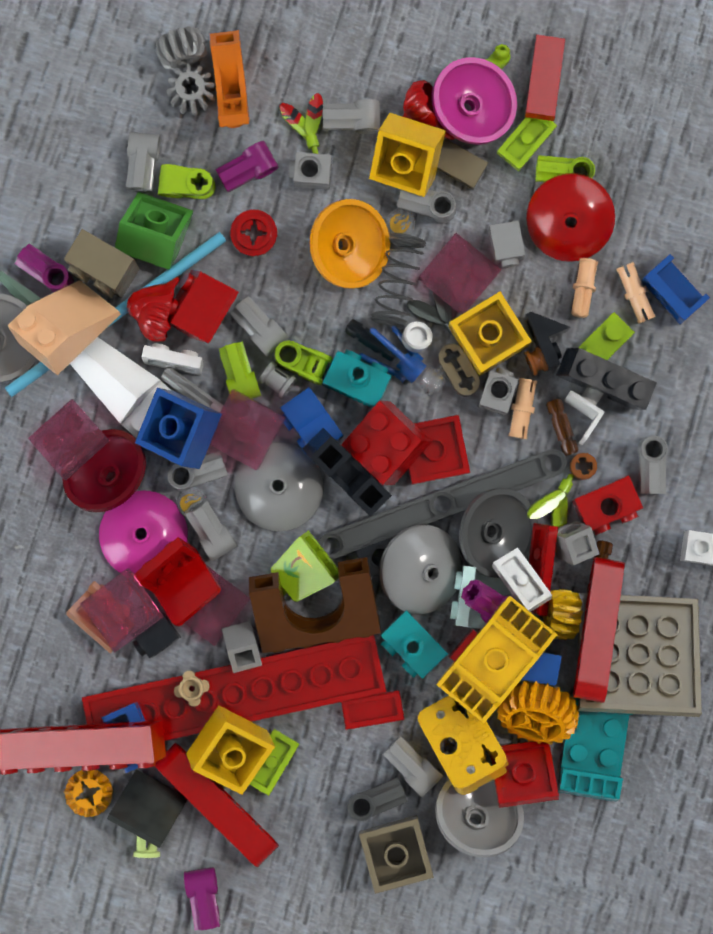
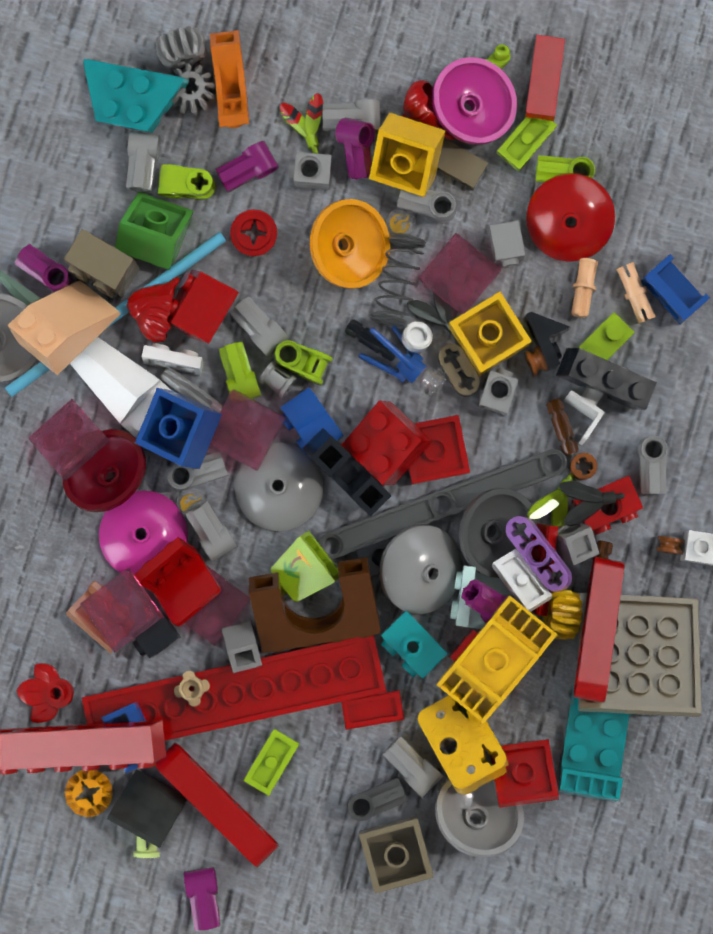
yellow brick [186,705,275,795] -> none
teal brick [323,349,392,408] -> none
light orange gear [497,681,579,745] -> none
light nougat pin [508,378,538,439] -> none
blue panel [521,653,562,686] -> none
none -> red plate [16,663,74,723]
none -> teal wing [83,59,189,133]
none -> magenta piece [335,117,375,180]
none -> medium lavender beam [506,516,572,591]
none -> pearl dark grey piece [559,481,625,526]
none -> dark orange bush [656,536,685,555]

